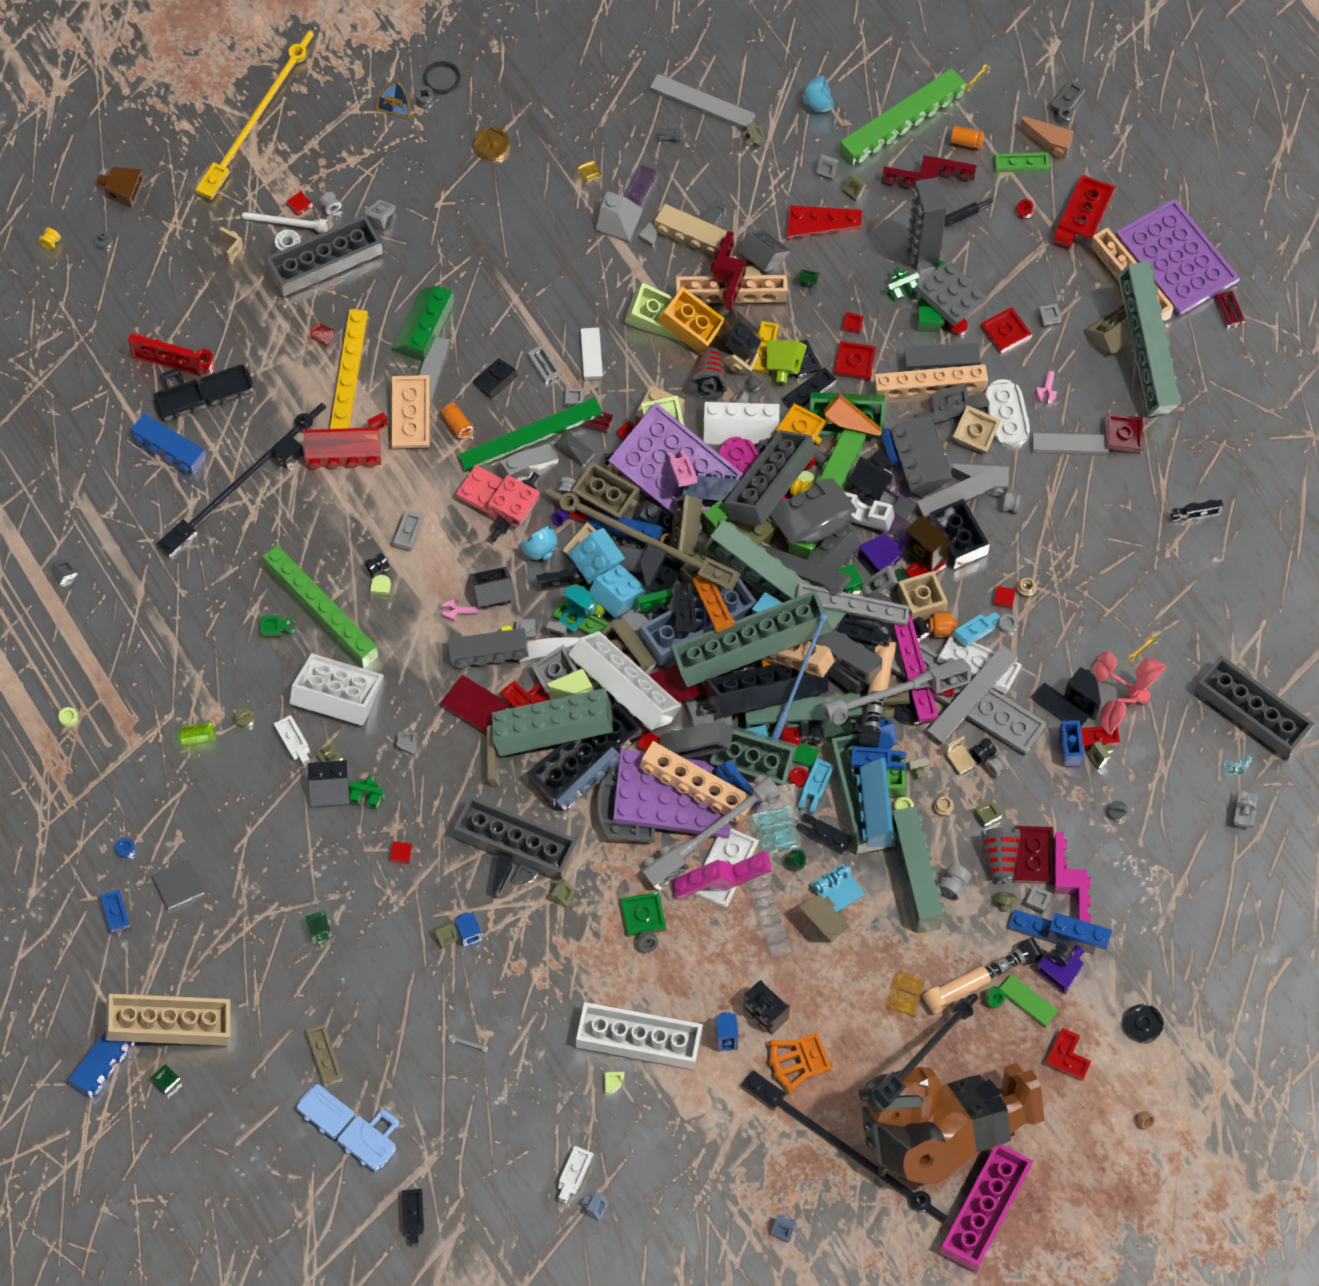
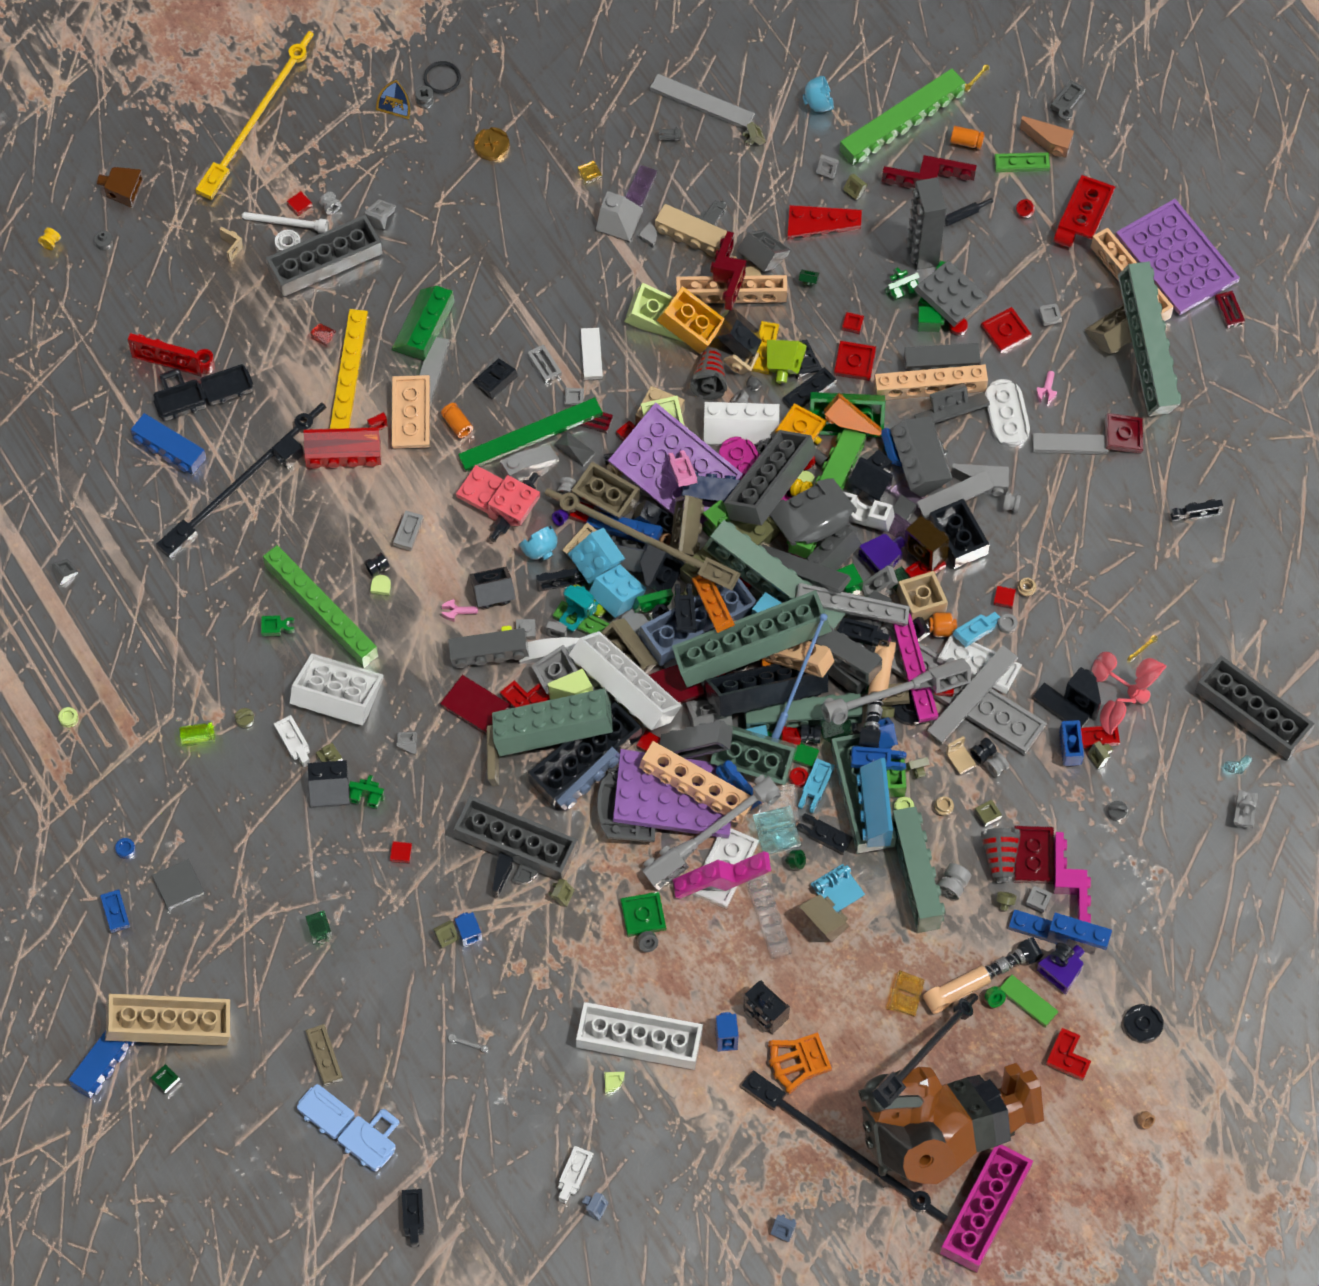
tan slope [953,405,1001,453] -> none

